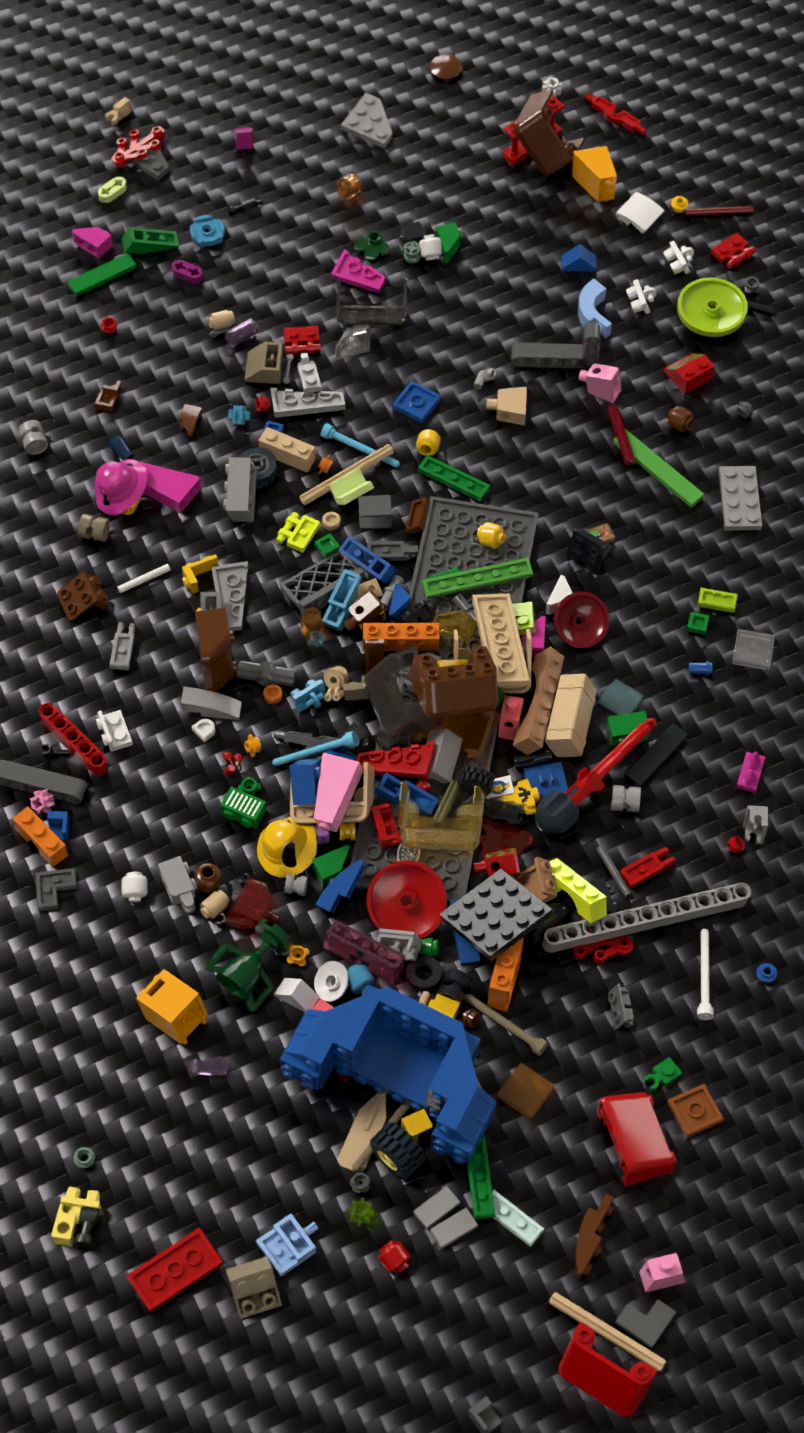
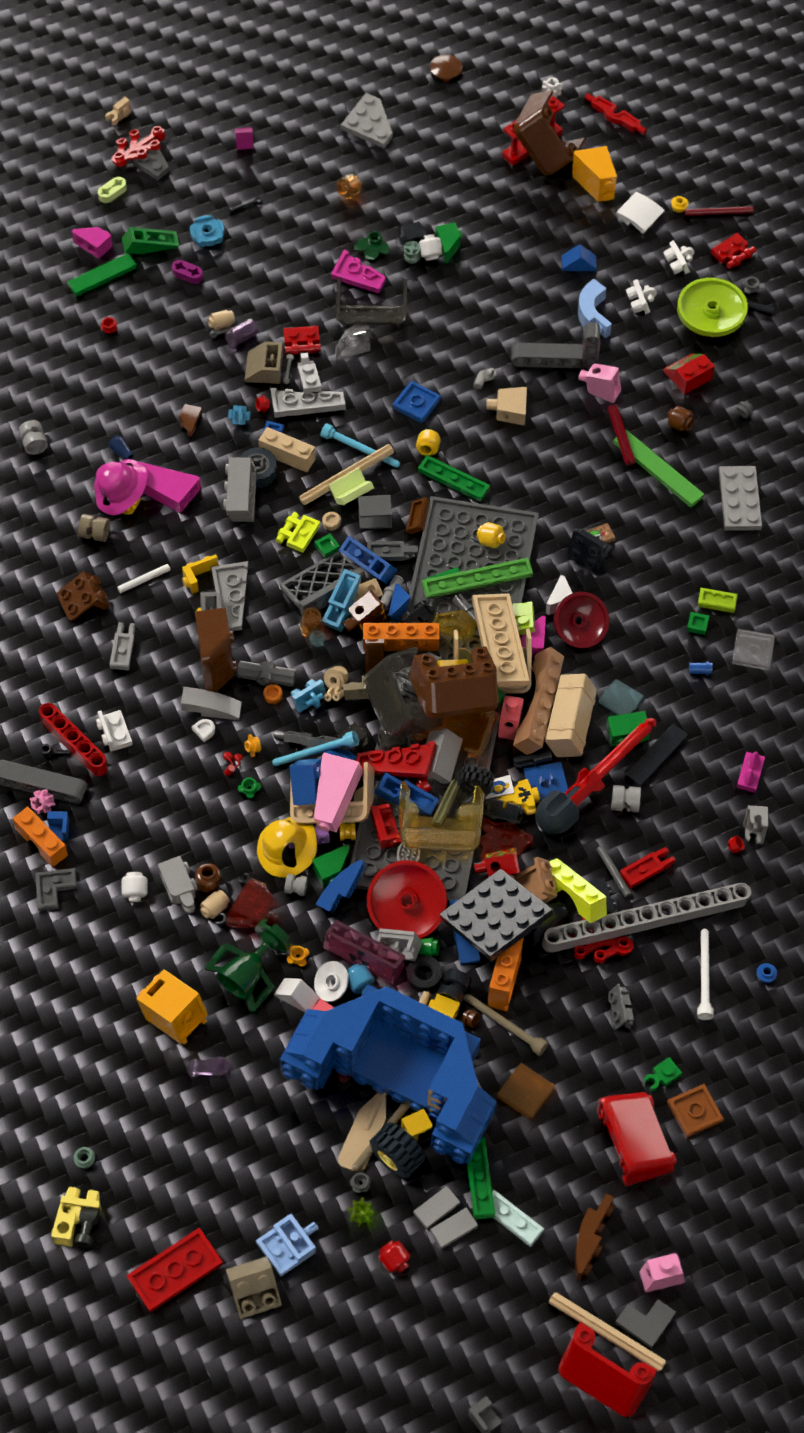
reddish brown slope [94,381,121,412] -> none
green brick [220,787,267,829] -> none
orange plate [318,455,333,474] -> none

